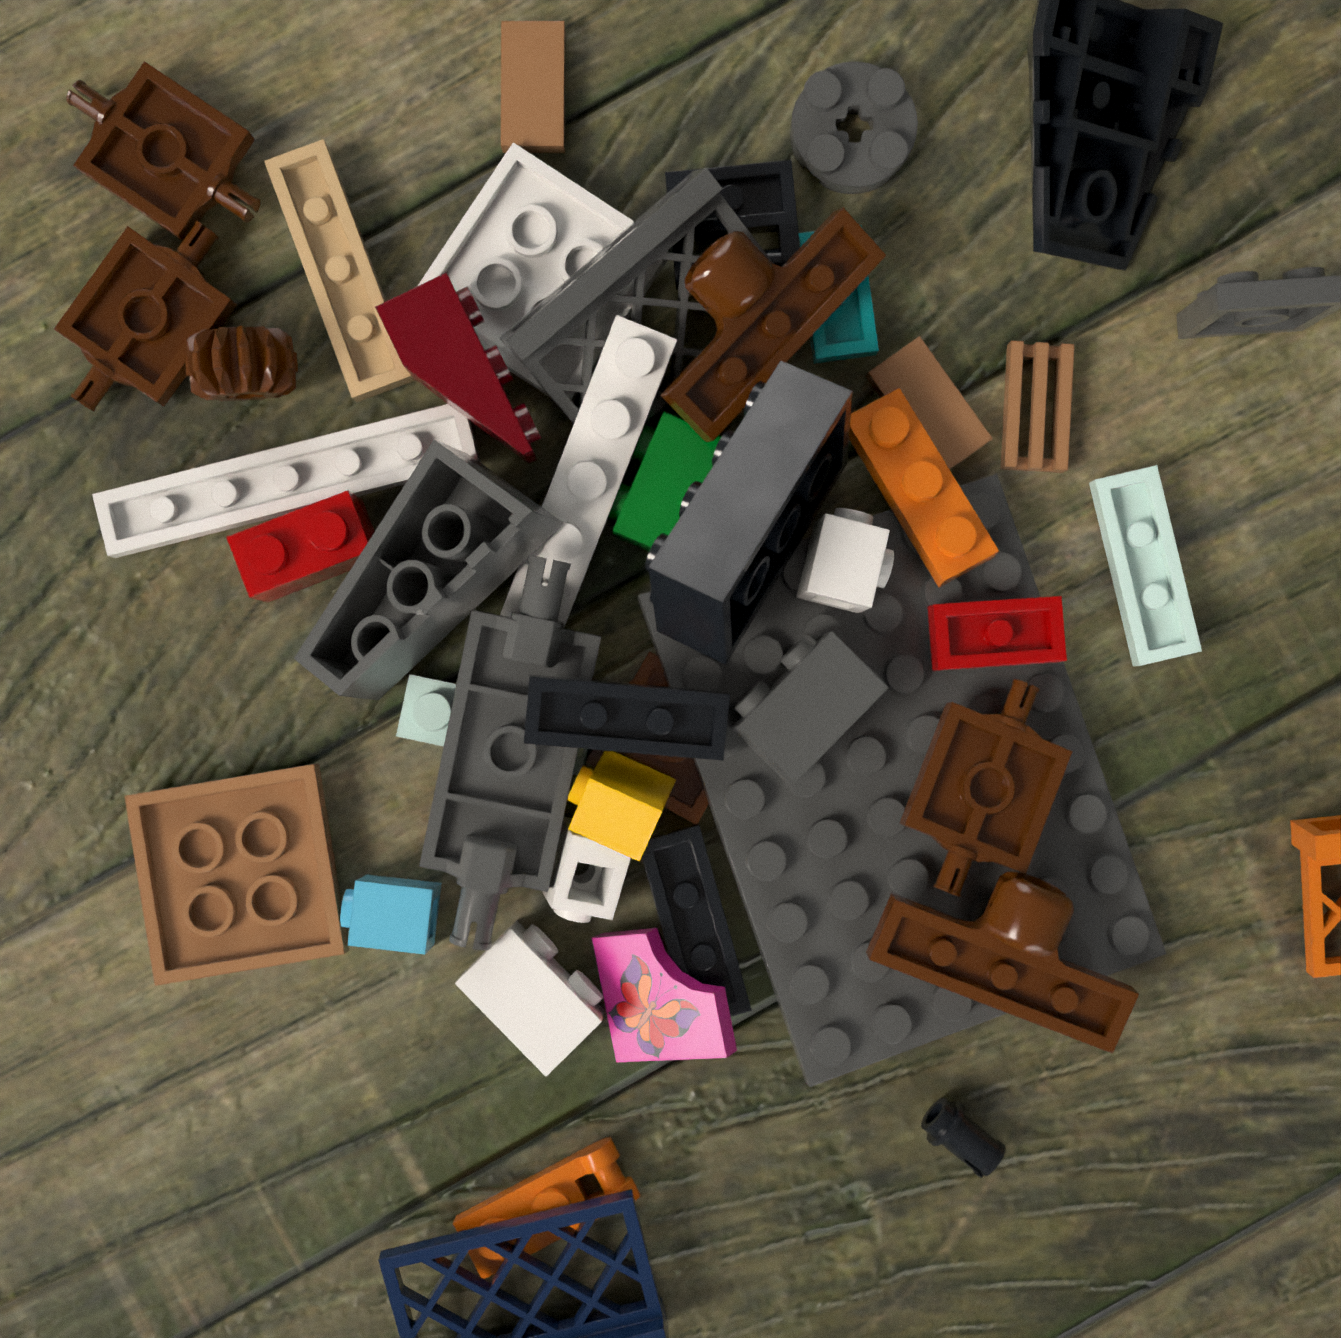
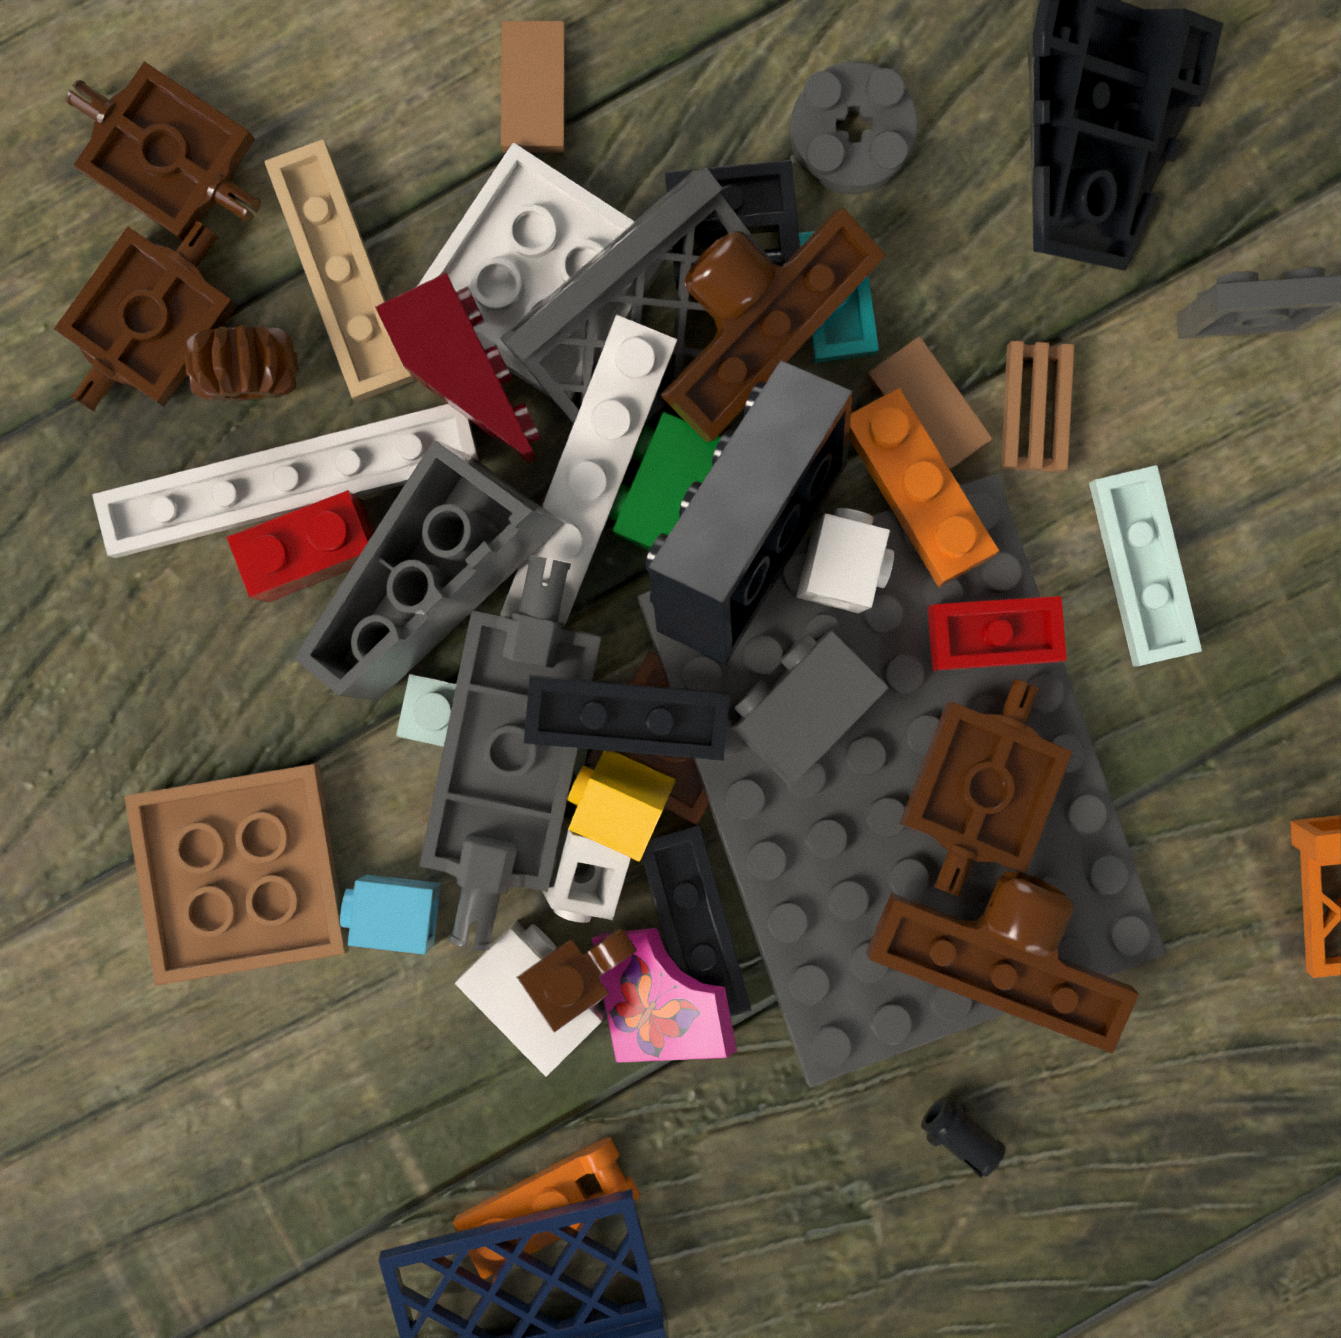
none -> reddish brown plate [516,928,637,1033]

